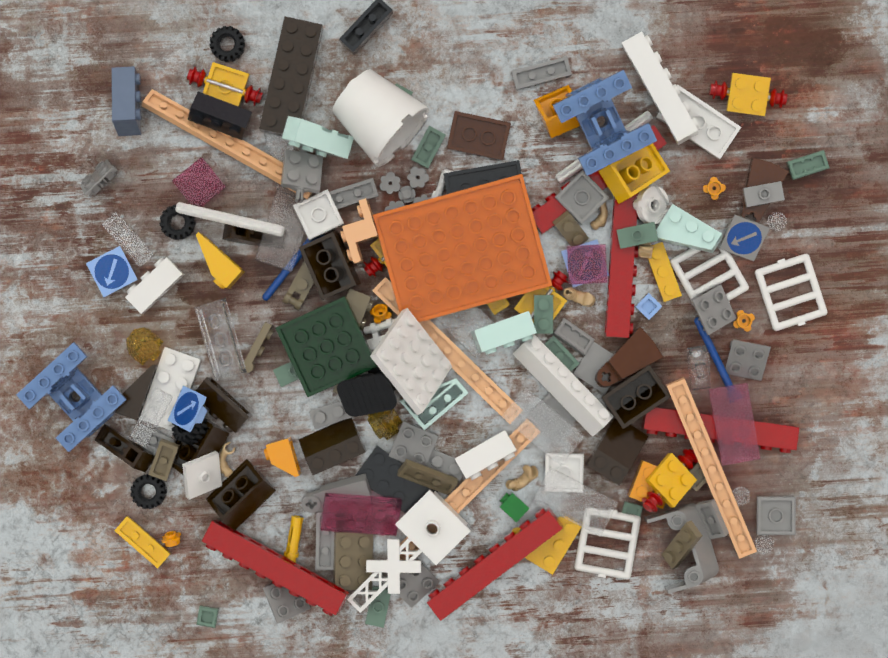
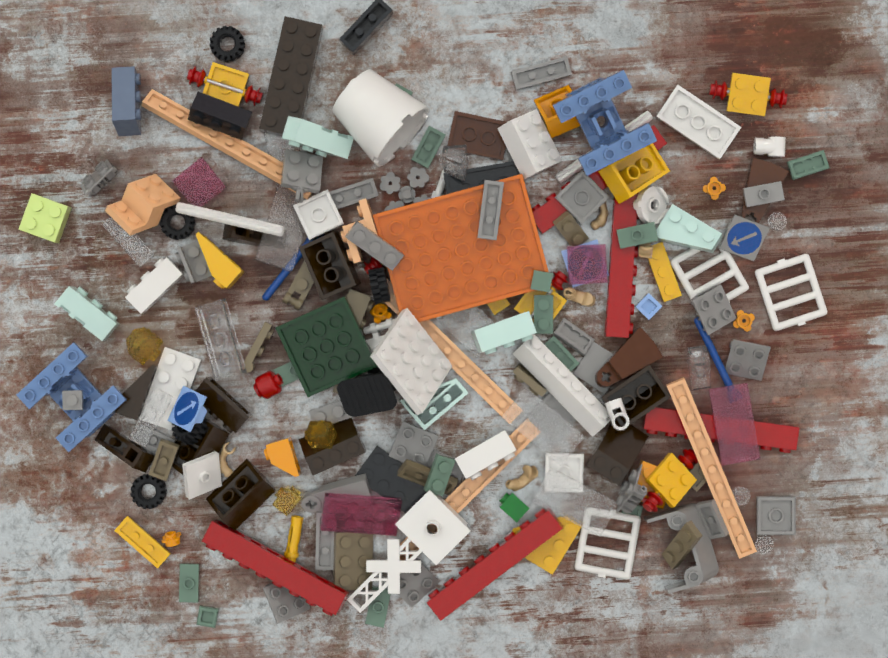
piece [86,246,138,297] -> none
clear yellow hair [367,408,403,440] -> none
white brick [622,31,700,145] -> none
none -> yellowish green brick [18,193,72,243]
none -> light aqua wedge [54,286,120,341]
none -> light grey plate [62,390,83,410]
none -> light nougat bracket [105,174,180,236]
none -> light grey bracket [175,240,212,284]
none -> sand green plate [179,563,200,603]
none -> red head [253,371,283,399]
none -> clear yellow brick [272,485,302,516]
none -> clear yellow brick [305,421,337,449]
none -> light grey plate [345,221,404,271]
none -> black tyre [368,267,390,304]
none -> sand green plate [424,453,456,496]
none -> clear slope [439,145,469,180]
none -> light grey plate [477,180,504,240]
none -> white brick [497,109,563,179]
none -> dark tan plate [513,363,547,397]
none -> sand green tile [530,270,553,293]
none -> white piece [605,398,629,431]
none -> light grey hinge [616,464,647,513]
none -> white piece [753,137,786,157]

